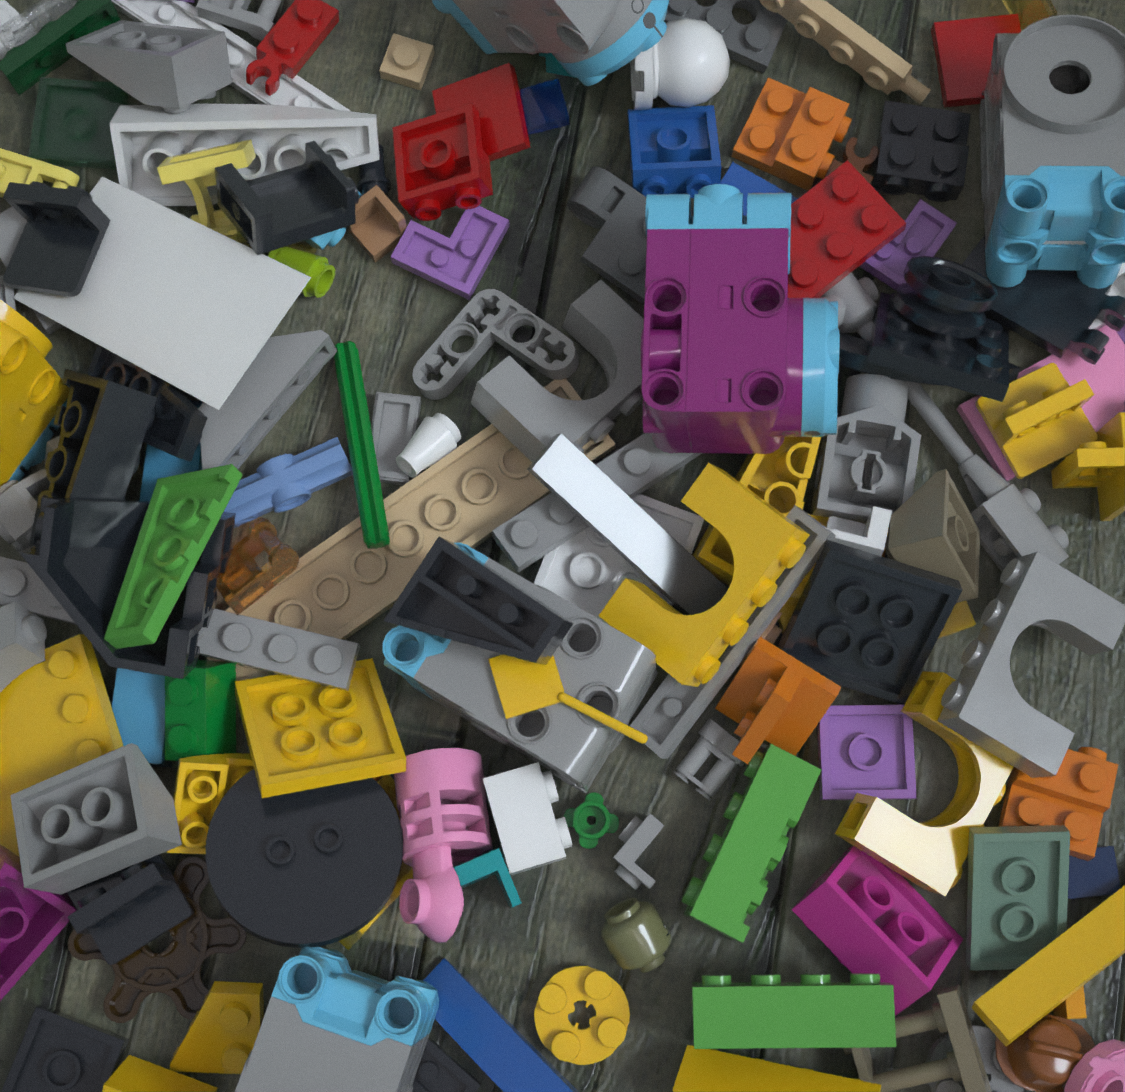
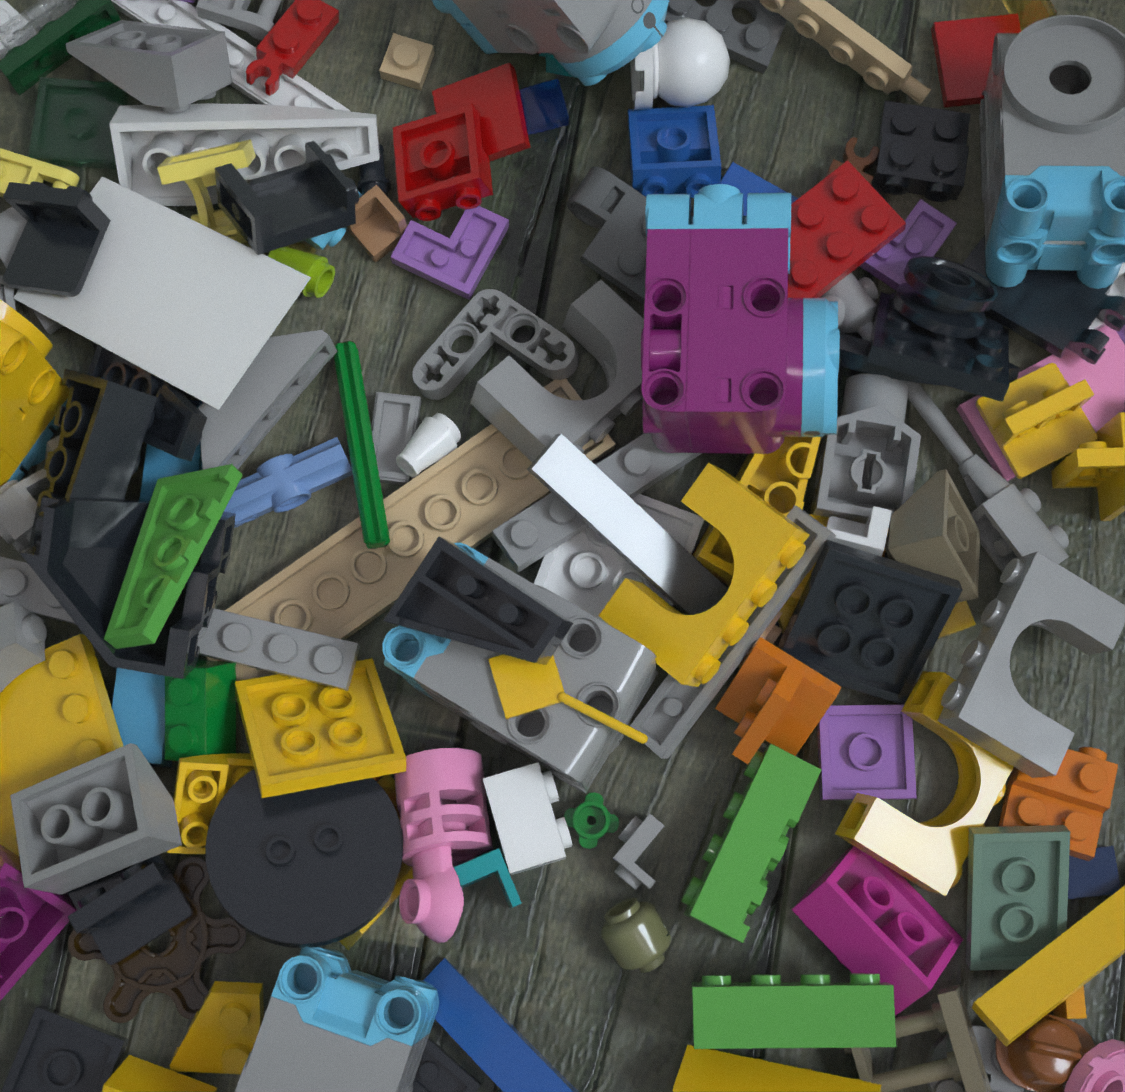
clear orange plate [216,517,299,615] -> none
yellow plate [534,965,630,1065] -> none
light grey piece [673,718,745,801] -> none
orange plate [731,77,852,191] -> none

